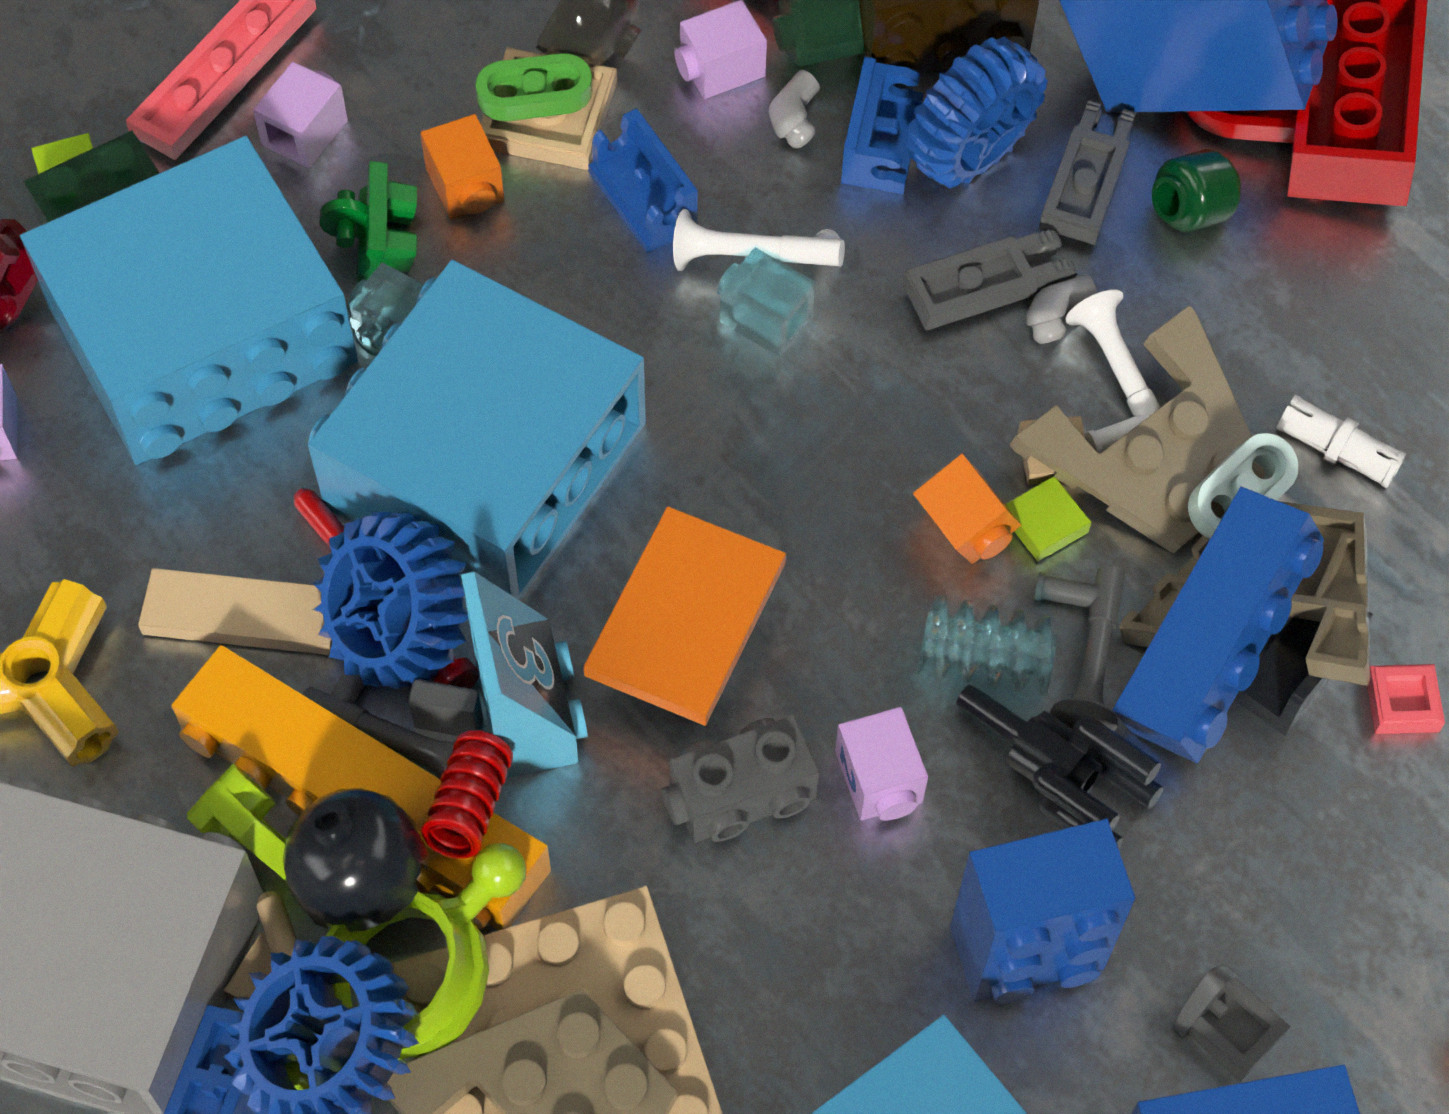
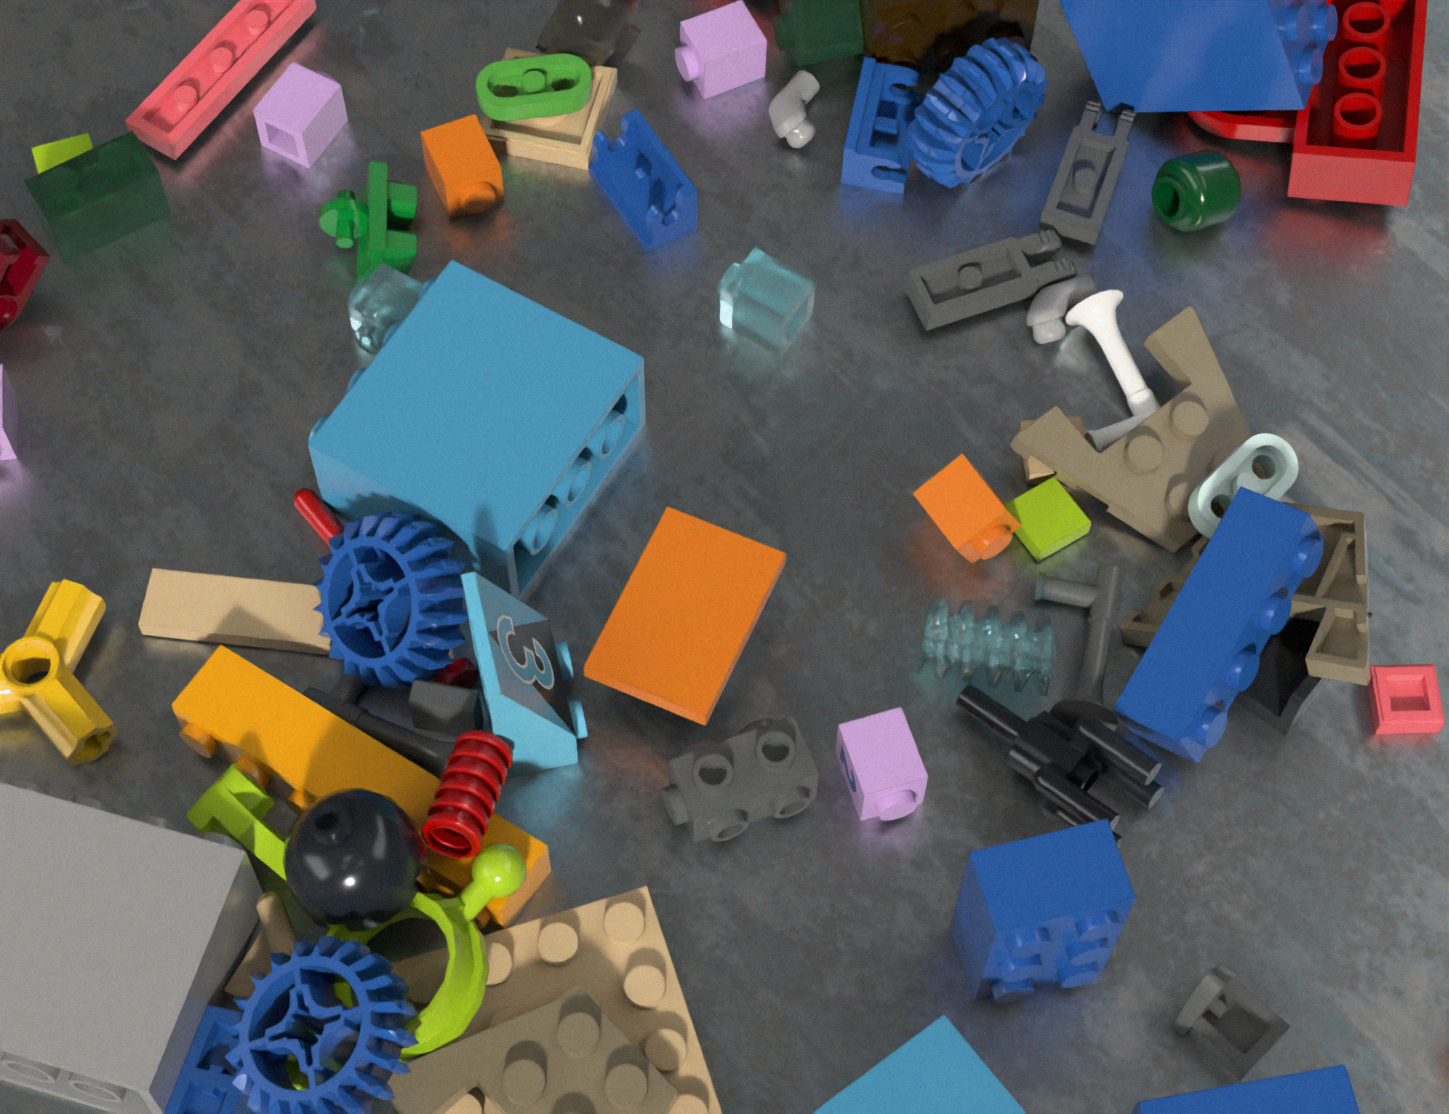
dark azure brick [20,135,358,466] -> none
white piece [673,209,845,271] -> none
white pin [1276,395,1407,488] -> none

